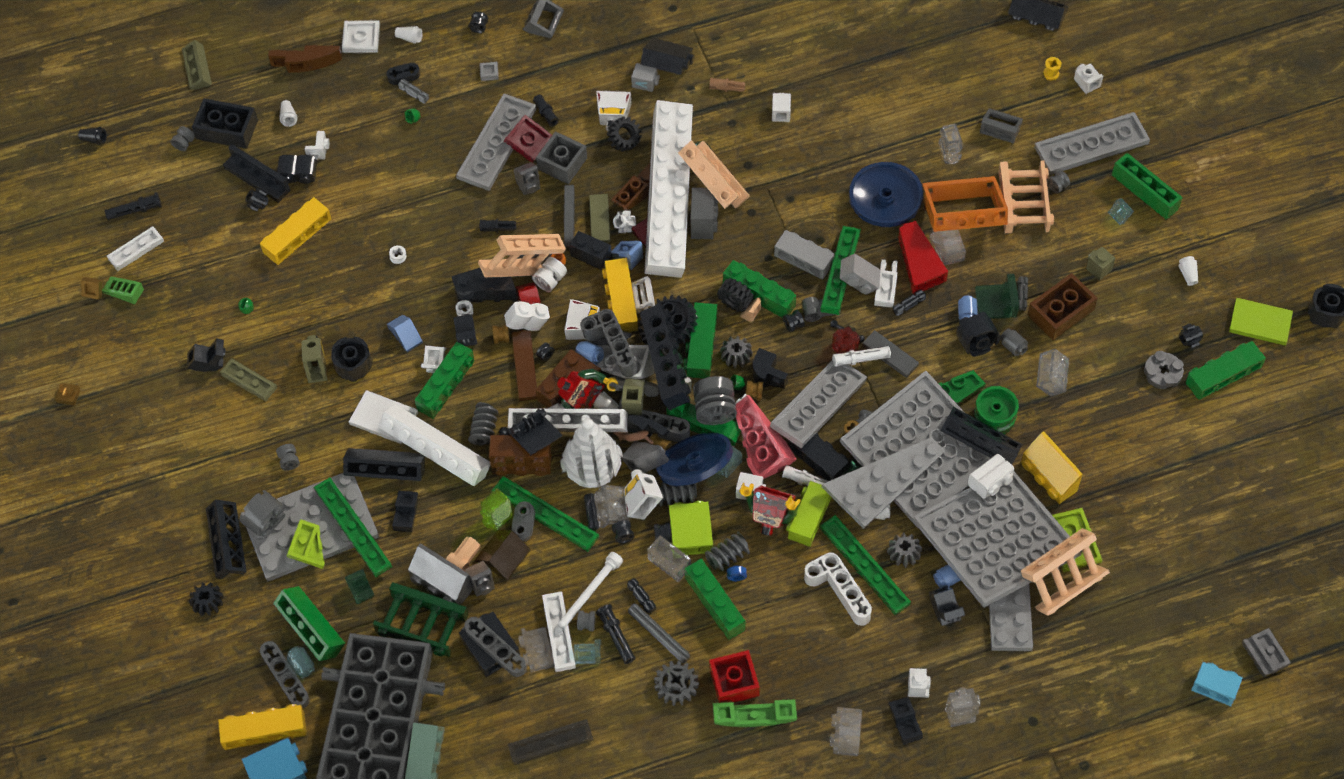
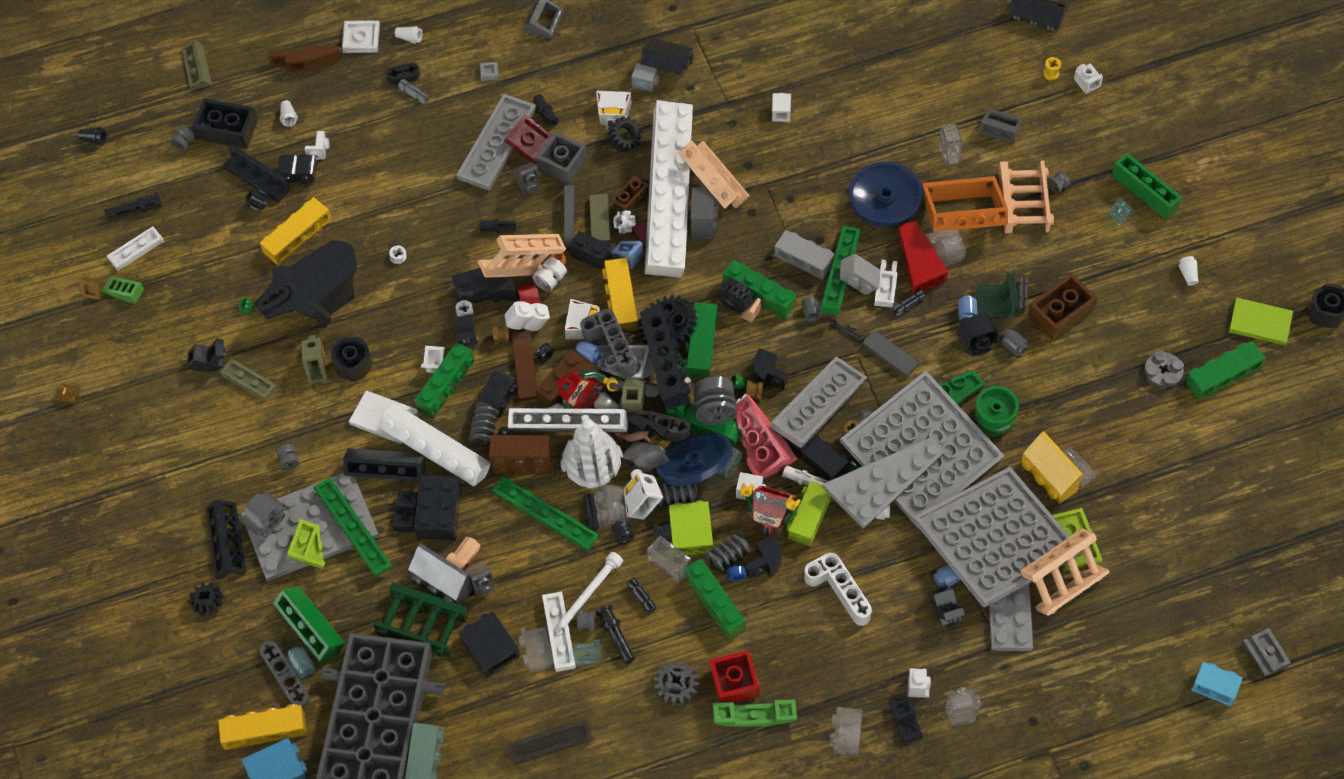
clear green panel [344,569,375,605] -> none
medium blue slope [387,315,423,352] -> none
green hinge [405,109,421,124] -> none
dark grey beam [464,617,527,677] -> none
black wheel [468,12,489,34] -> none
dark brown slope [475,529,530,581] -> none
clear neon green brick [480,488,513,531] -> none
black hinge [507,408,562,455] -> none
dark grey plate [512,501,535,542] -> none
dark grey axle [628,604,690,663] -> none
white tile [631,276,655,314] -> none
medium nougat axle [709,78,745,92] -> none
flat silver gear [720,336,753,369] -> none
black wheel [783,310,805,333] -> none
green tile [820,515,911,616] -> none
clear red brick [831,326,860,354] -> none
white pin [832,346,891,366] -> none
flat silver gear [887,532,922,568] -> none
black fence [940,407,1022,465] -> none
white brick [968,454,1014,499] -> none
light grey plate [1035,112,1150,175] -> none
clear brick [1036,349,1069,397] -> none
olive brick [1086,247,1116,281] -> none
black gear [1179,323,1203,348] -> none
none -> black piece [255,240,357,328]
none -> black brick [414,475,462,540]
none -> black brick [477,369,518,414]
none -> black brick [746,535,782,579]
none -> clear slope [1062,446,1097,488]

